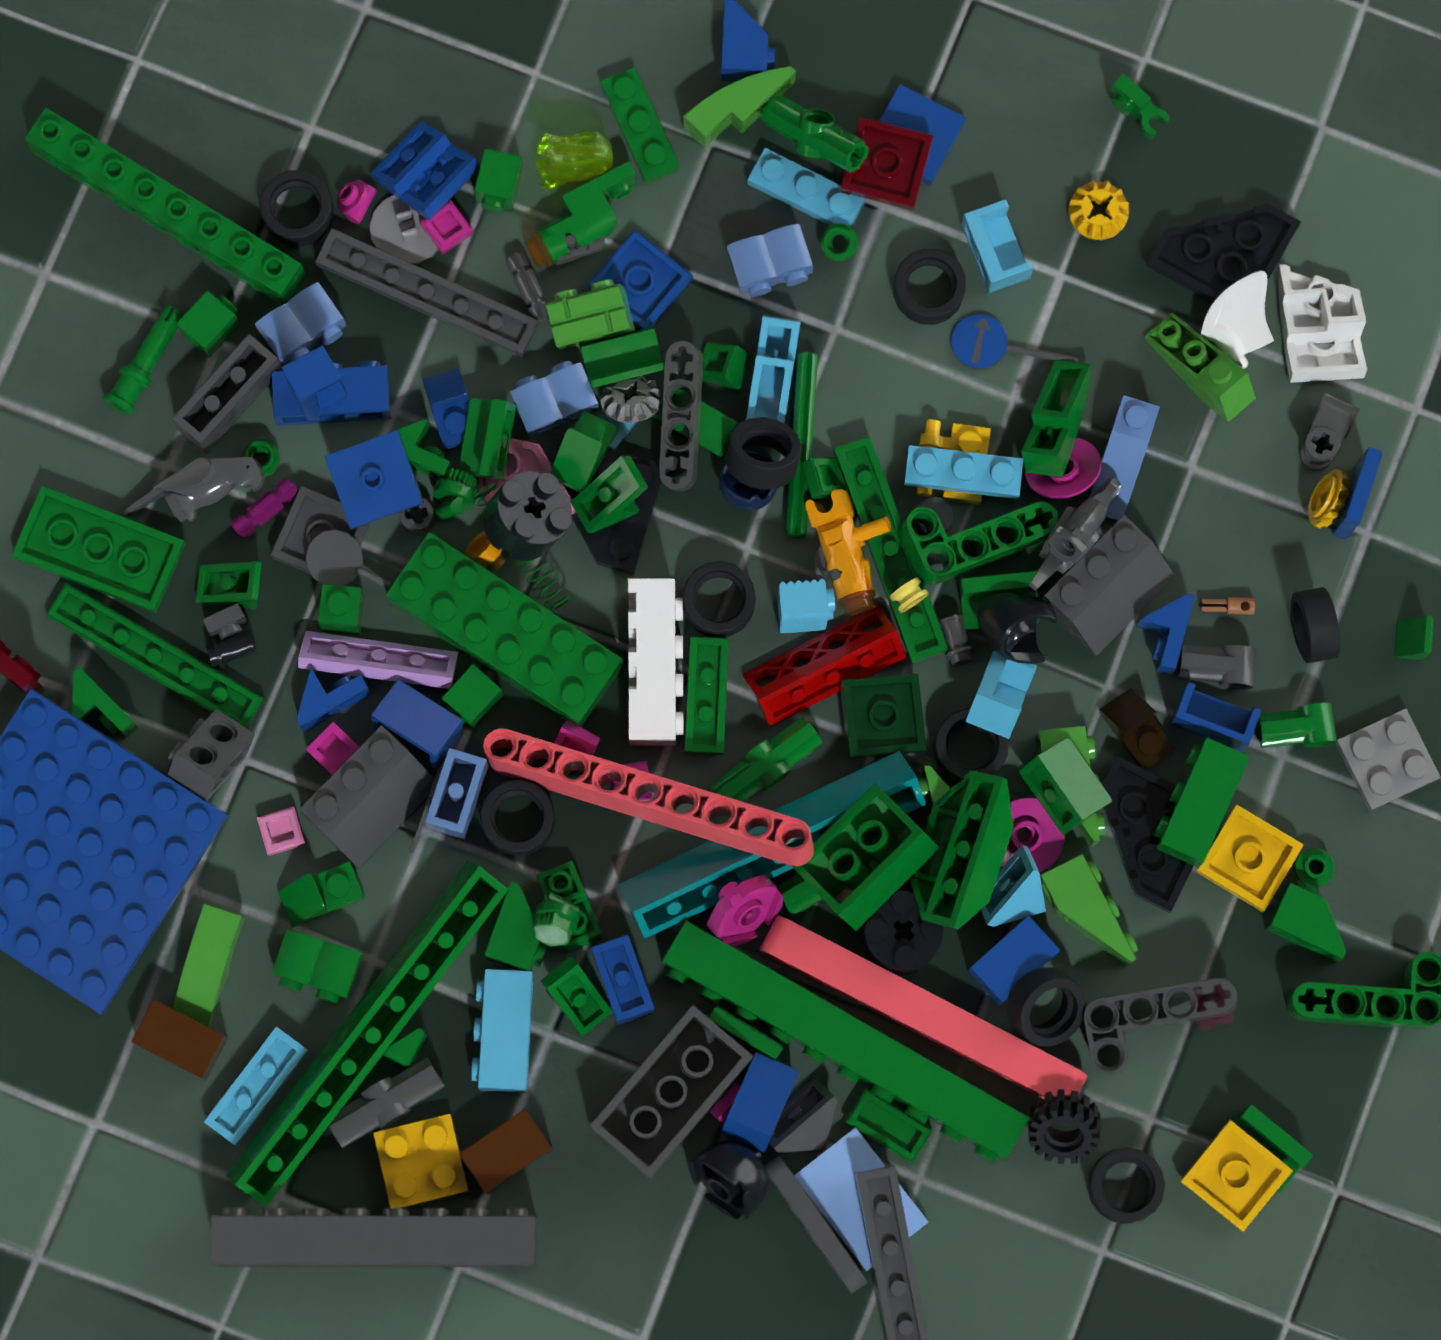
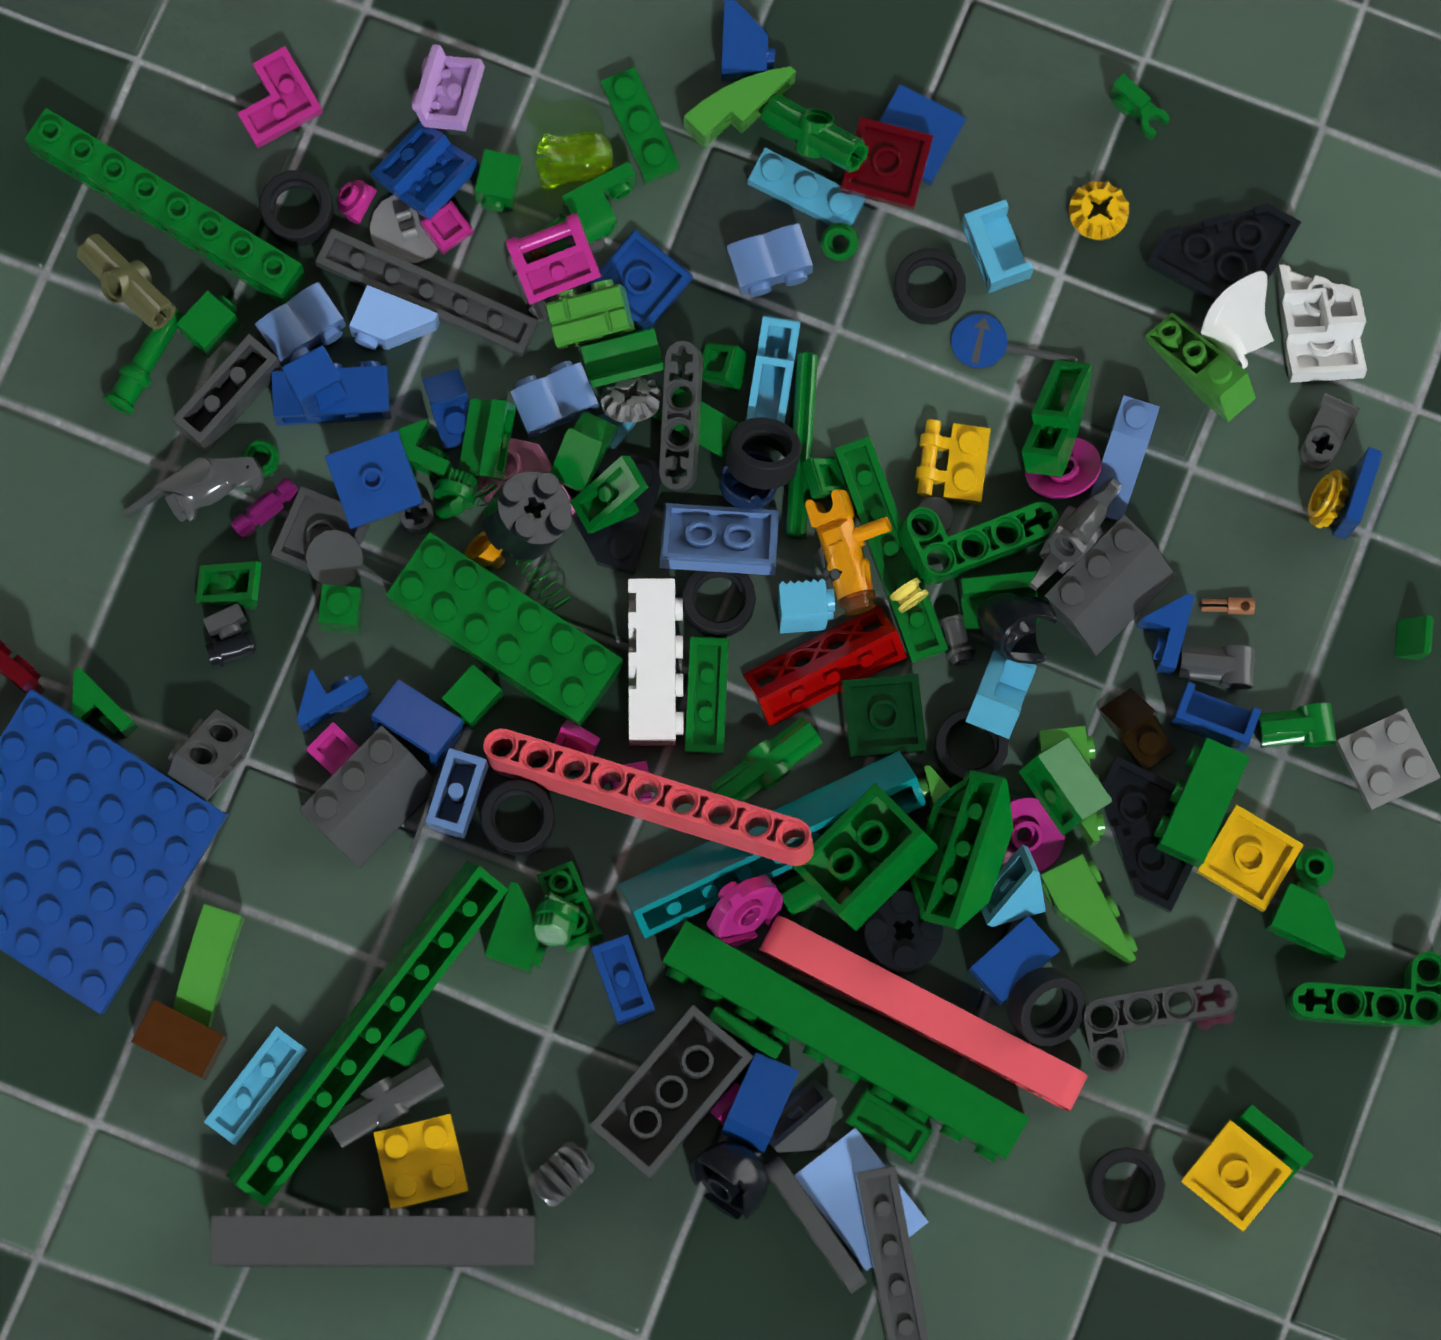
green plate [11,486,186,614] -> none
green tile [45,583,265,728] -> none
bright pink tile [256,806,306,856] -> none
green brick [271,929,364,1004] -> none
green slope [278,861,365,928] -> none
lavender plate [298,631,458,689] -> none
reddish brown panel [459,1109,553,1195] -> none
medium azure brick [472,969,534,1093] -> none
green slope [540,957,613,1037] -> none
medium azure plate [904,445,1023,499] -> none
black tyre [1028,1089,1101,1164] -> none
black tyre [1291,587,1340,663] -> none
none -> olive piece [76,233,176,331]
none -> dark pink plate [237,46,323,149]
none -> light blue slope [349,285,440,350]
none -> lavender bracket [412,44,485,131]
none -> dark pink plate [505,212,602,305]
none -> dark grey gear [528,1141,595,1207]
none -> medium blue tile [659,503,779,576]

